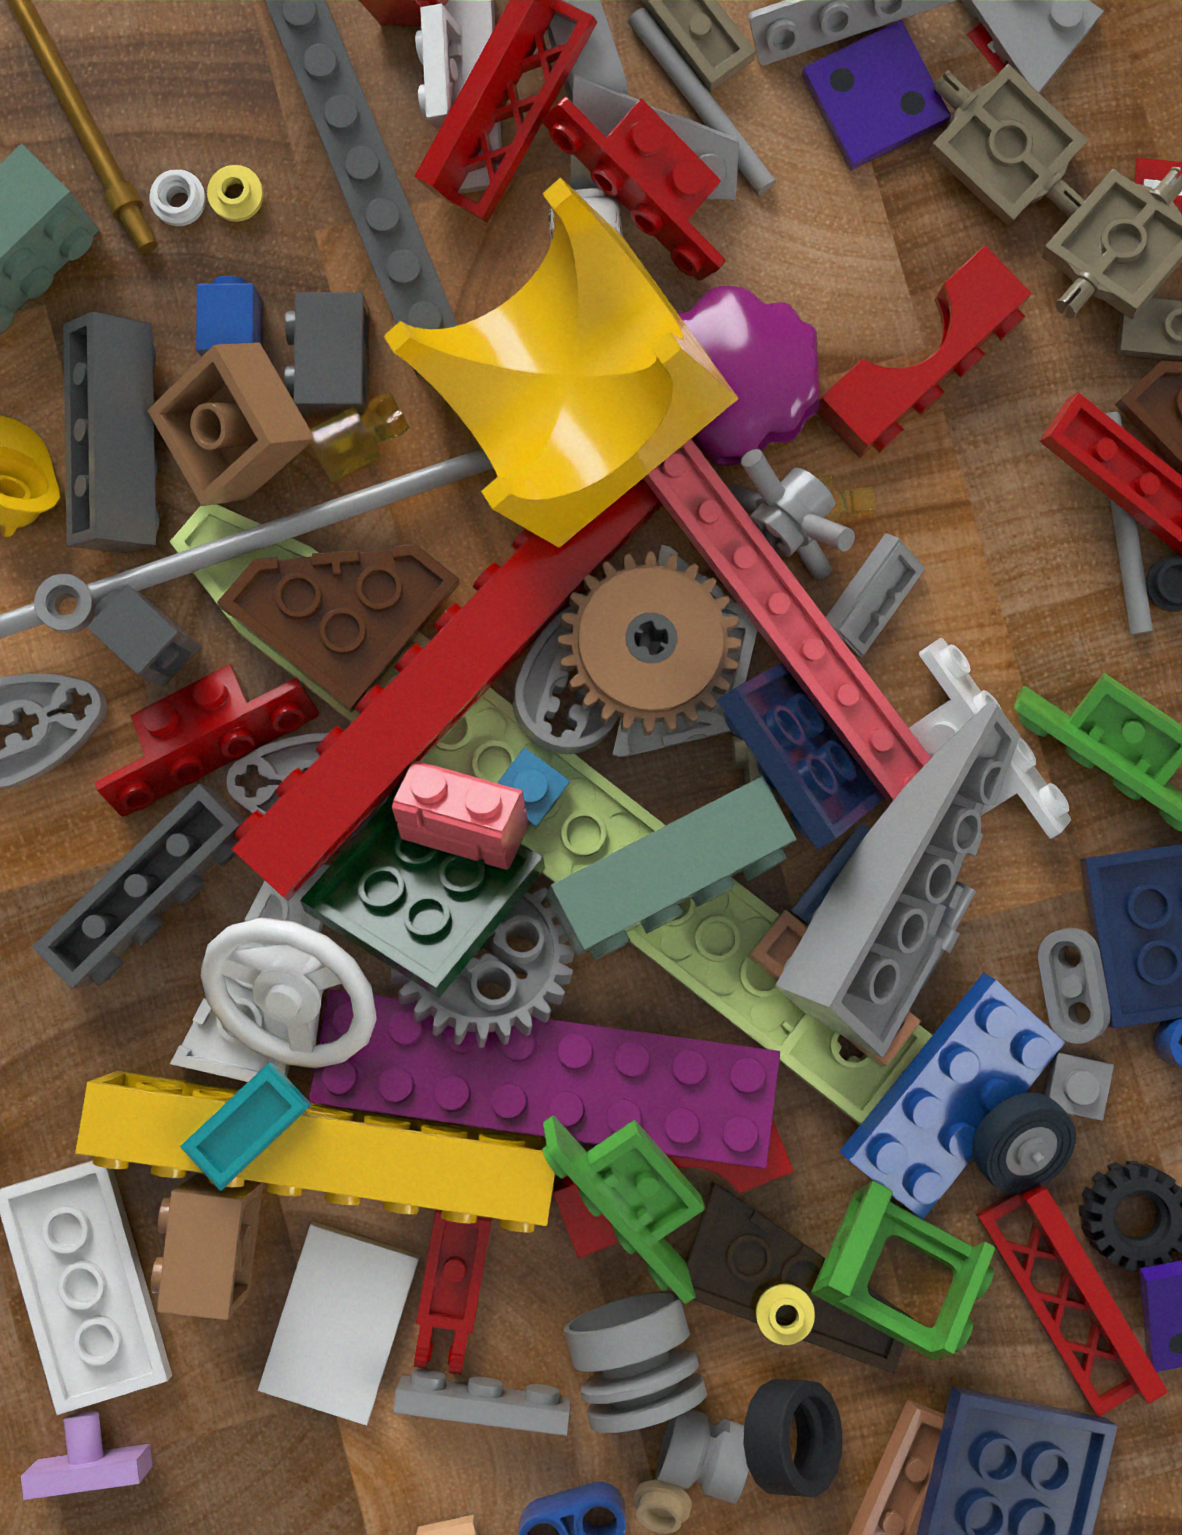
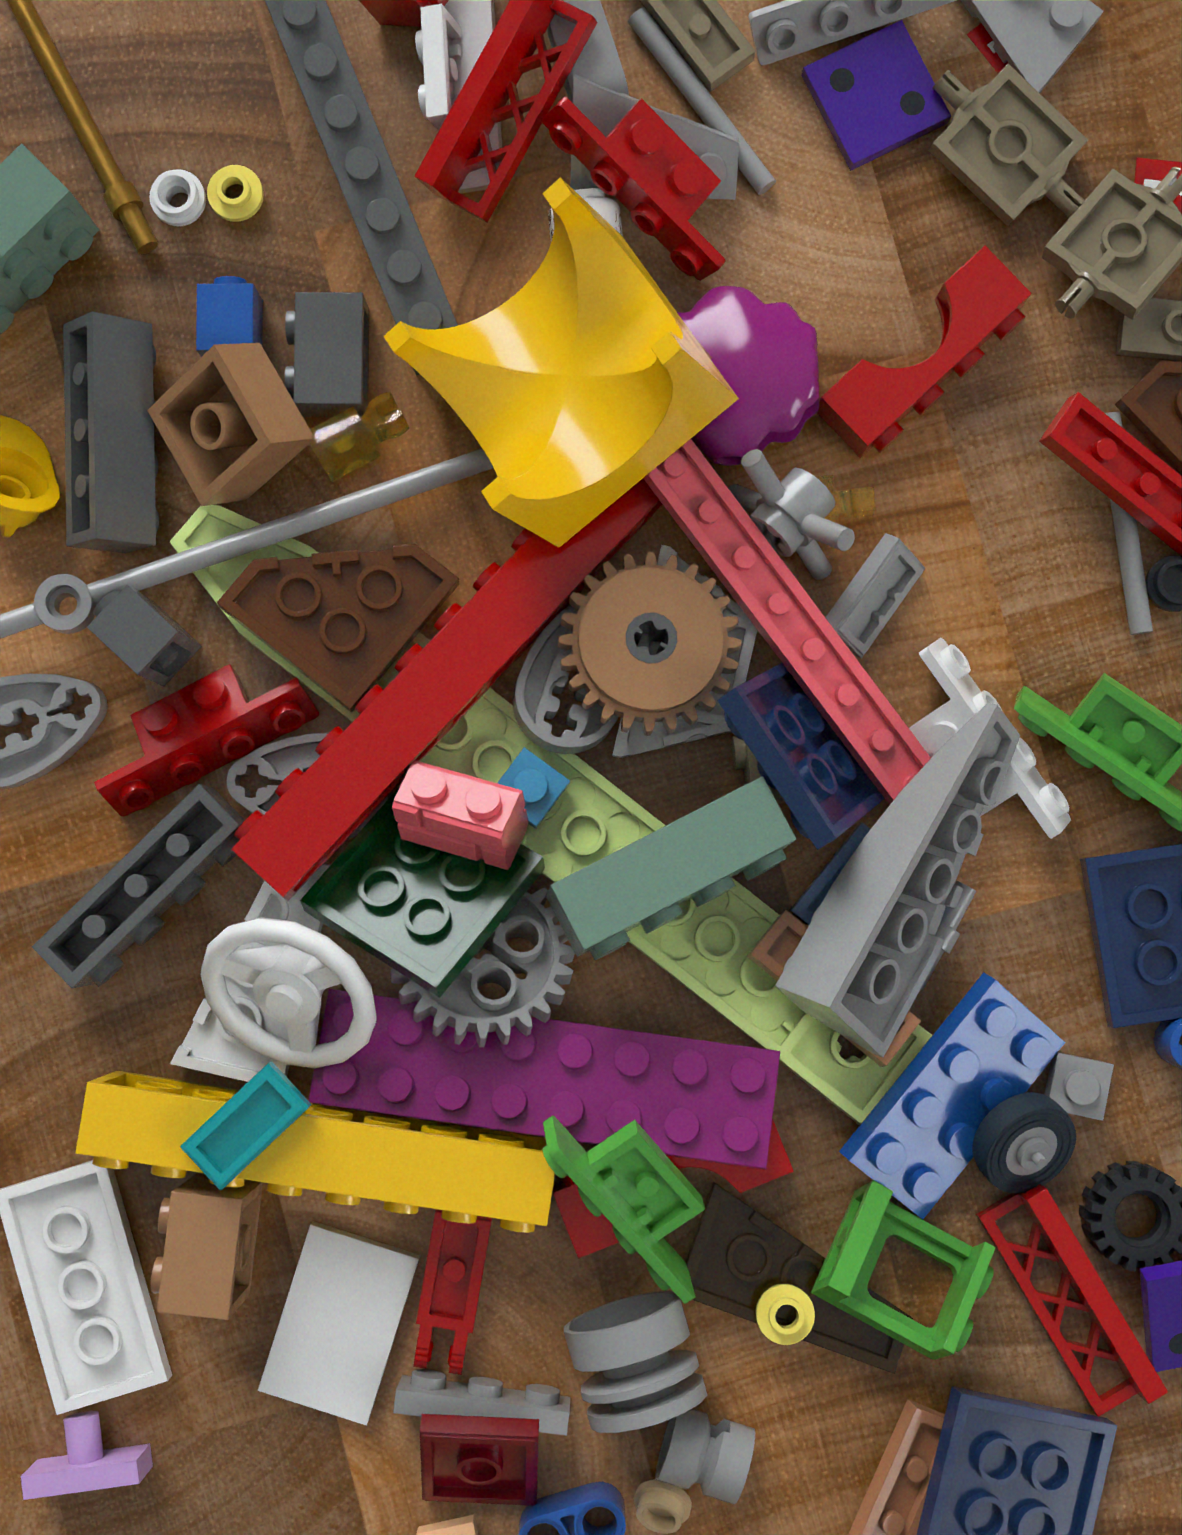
black tyre [743,1379,843,1498] -> none
light grey plate [1038,928,1111,1044] -> none
none -> dark red plate [420,1414,539,1506]

